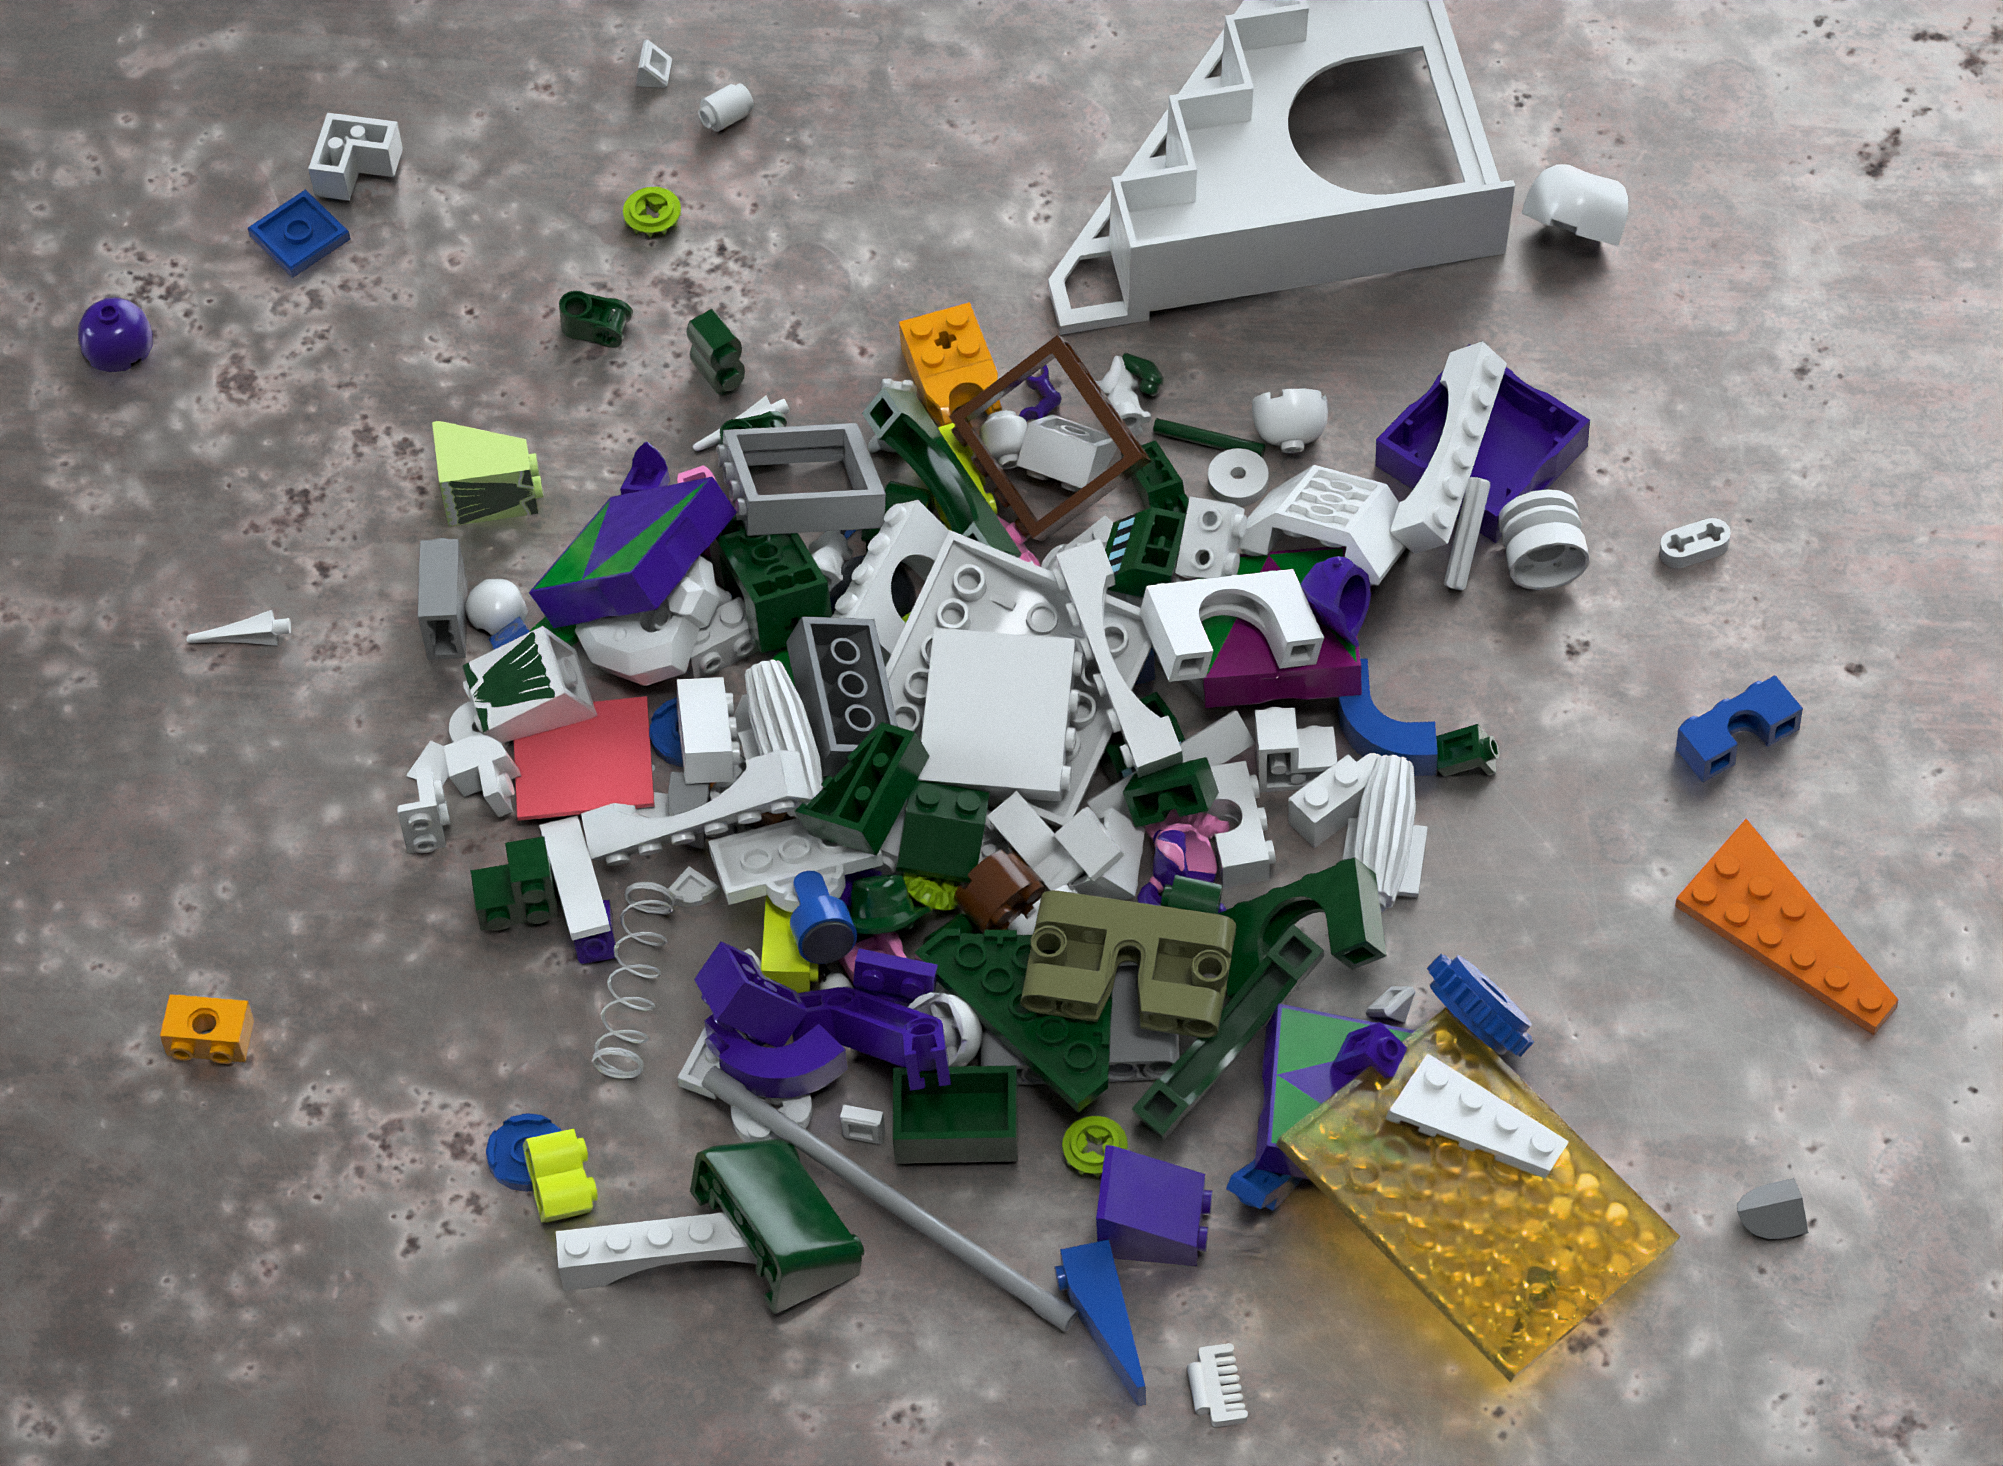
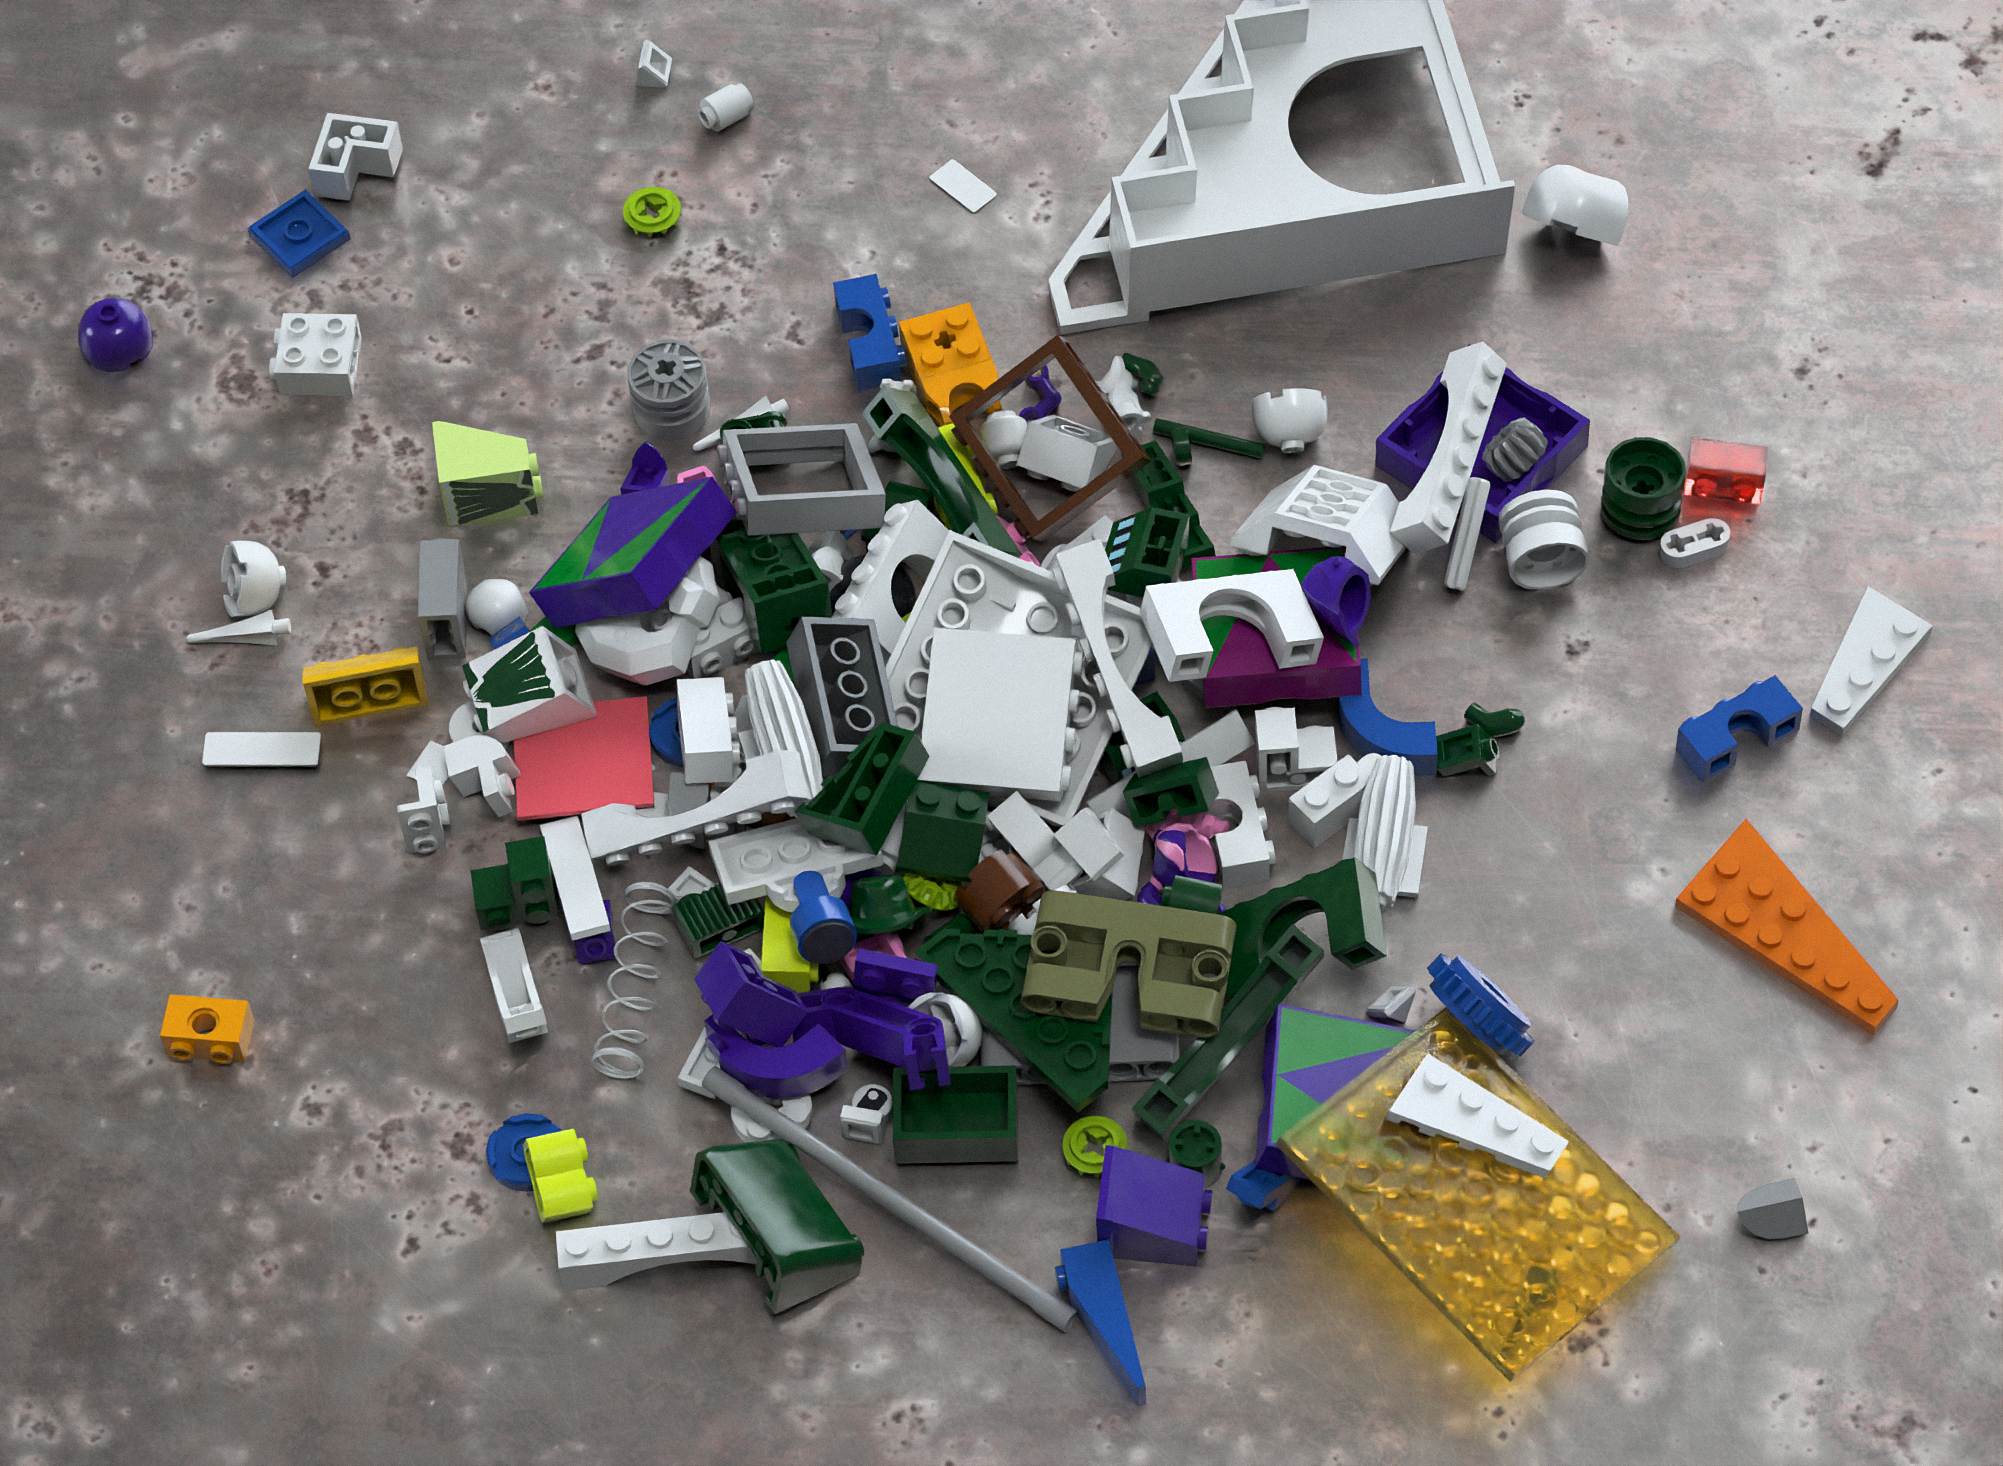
dark green piece [559,291,633,348] -> none
dark green brick [686,309,745,395] -> none
white brick [1175,497,1247,579] -> none
white piece [1186,1343,1248,1427] -> none
white piece [1208,448,1269,506] -> none
dark purple bracket [1333,1022,1407,1079] -> none
none -> white piece [202,732,321,766]
none -> white cylinder [221,541,286,617]
none -> white brick [269,313,361,396]
none -> yellow slope [302,646,429,727]
none -> white arch [479,928,548,1043]
none -> light grey wheel [628,340,711,440]
none -> dark green brick [672,881,765,959]
none -> blue arch [833,274,907,391]
none -> tile [852,1084,893,1123]
none -> white sticker [929,159,997,213]
none -> dark green piece [1165,1120,1226,1188]
none -> dark green tile [1171,427,1192,466]
none -> dark green arm [1464,702,1525,738]
none -> light grey gear [1482,417,1548,482]
none -> dark green wheel [1601,437,1686,540]
none -> clear red brick [1684,437,1768,505]
none -> white wing [1810,586,1933,736]

